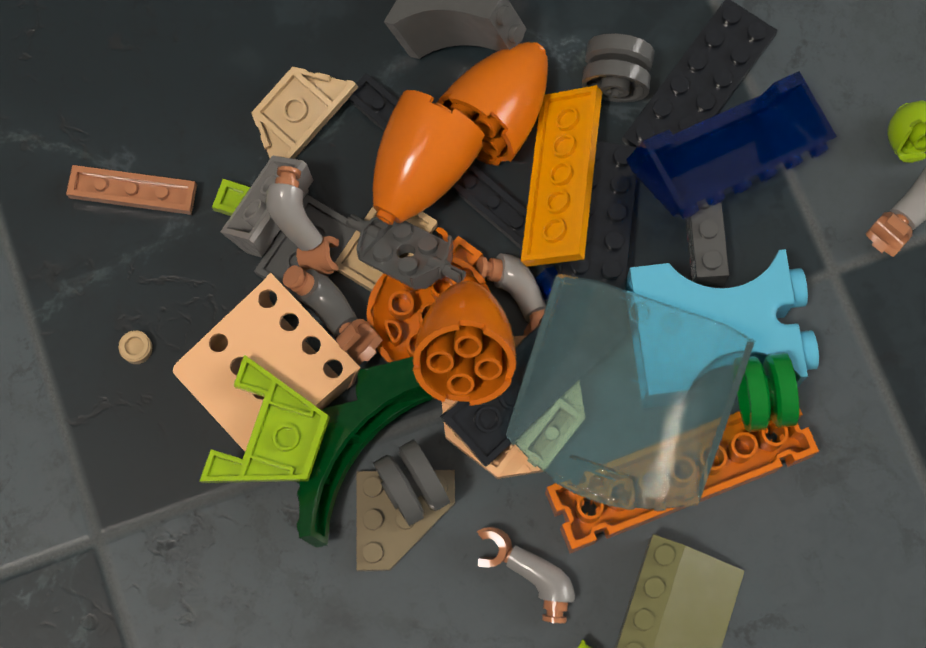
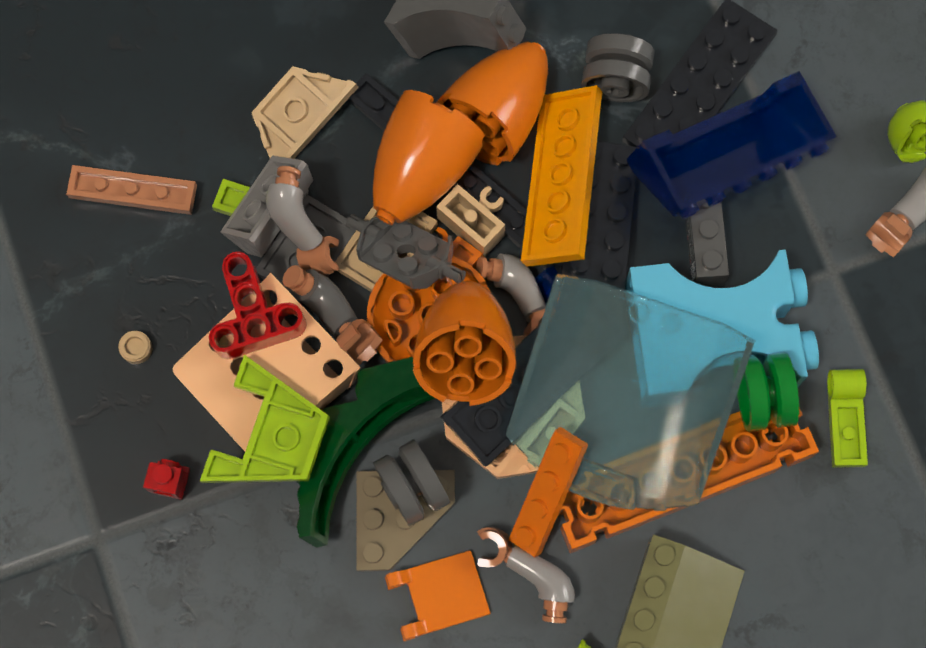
none -> red brick [143,459,190,500]
none -> red beam [209,251,307,359]
none -> orange flag [385,550,491,641]
none -> tan brick [436,184,505,257]
none -> orange plate [508,427,589,558]
none -> lime plate [827,369,868,468]

